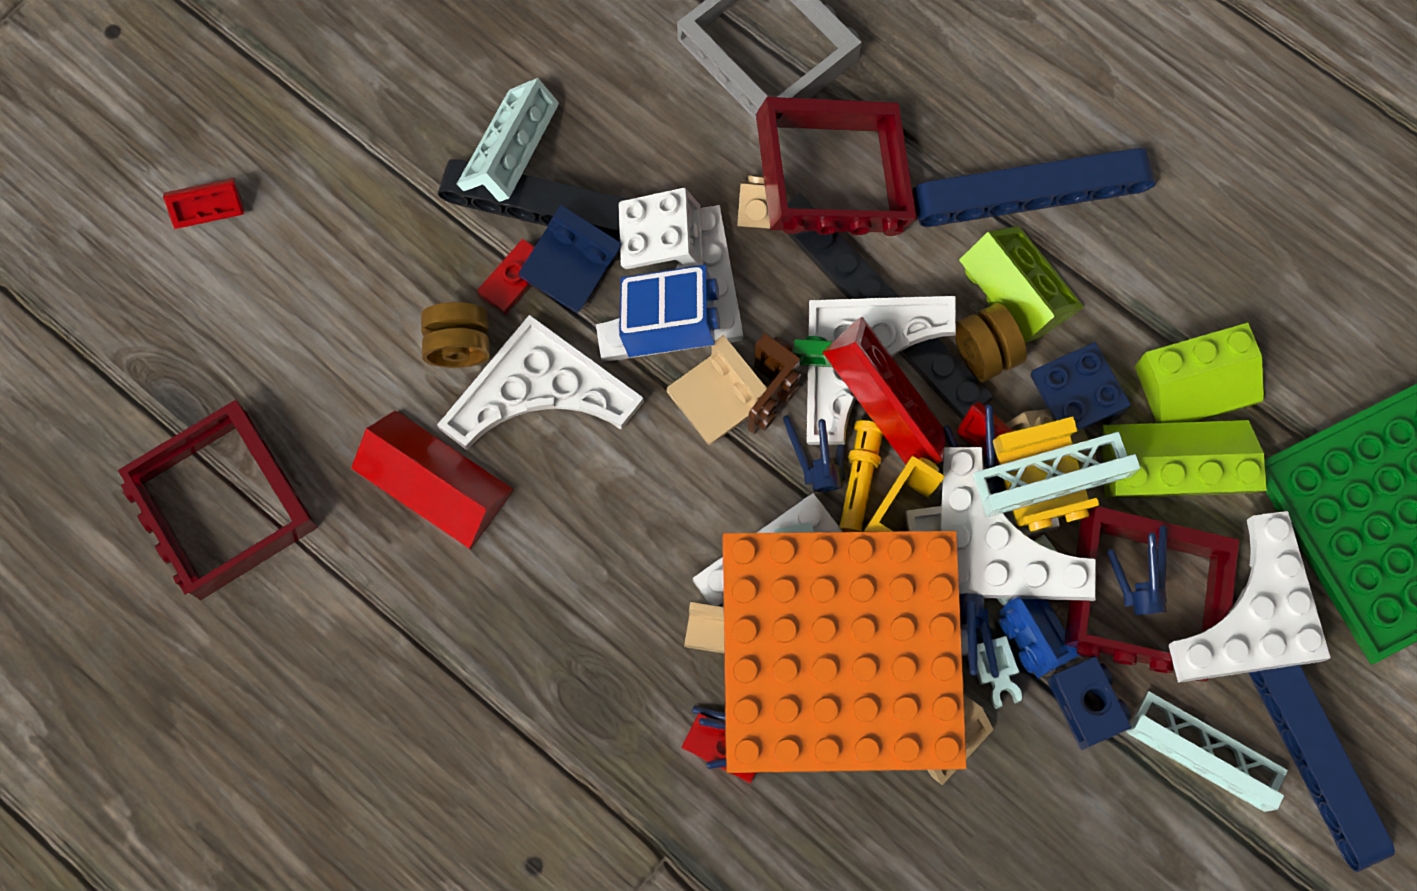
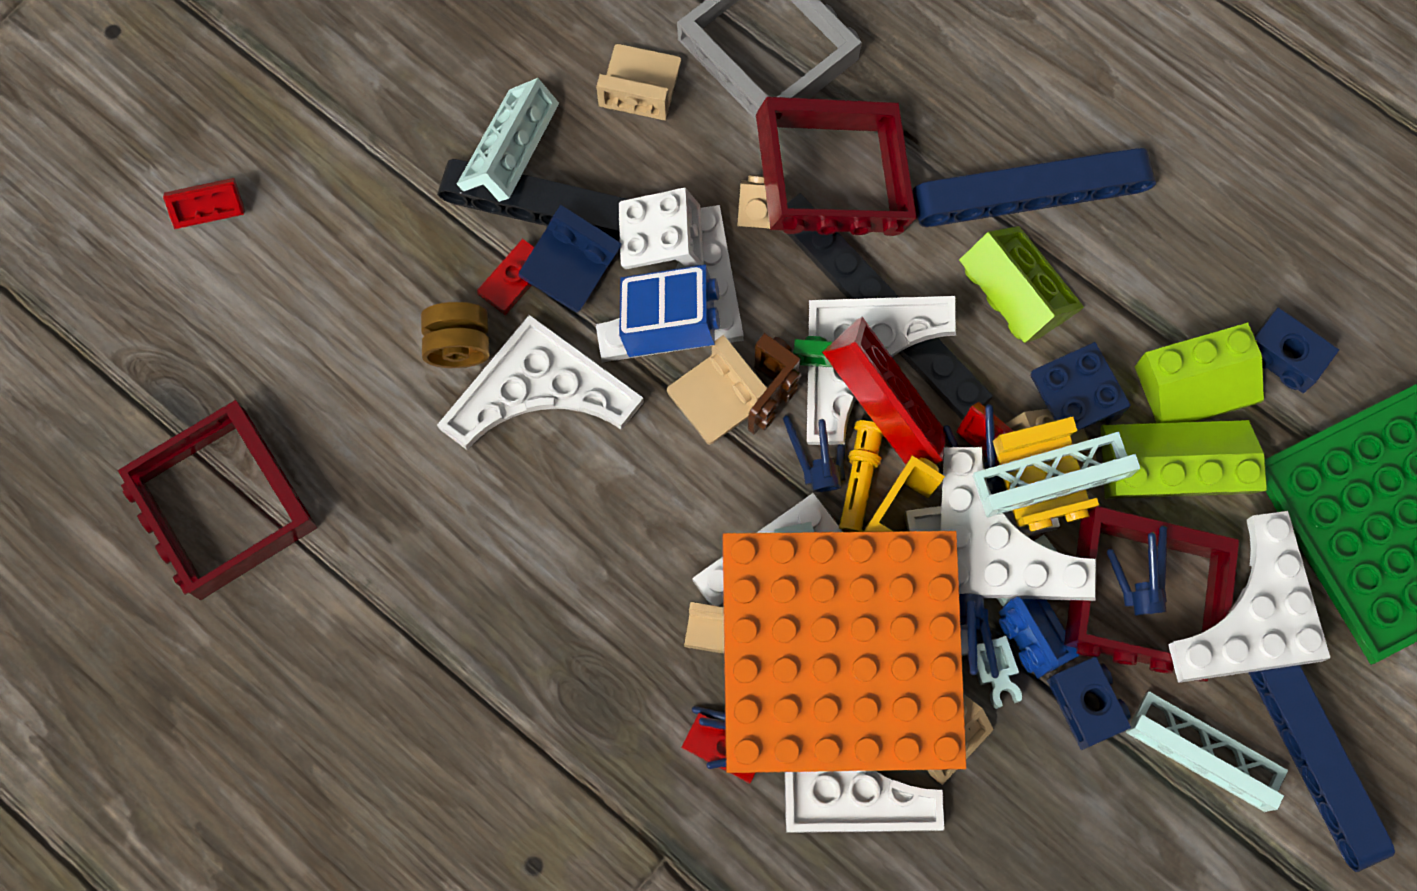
red slope [351,410,514,550] -> none
pearl gold wheel [954,303,1027,382] -> none
none -> tan bracket [596,44,681,121]
none -> white plate [785,771,944,833]
none -> dark blue brick [1254,308,1339,393]

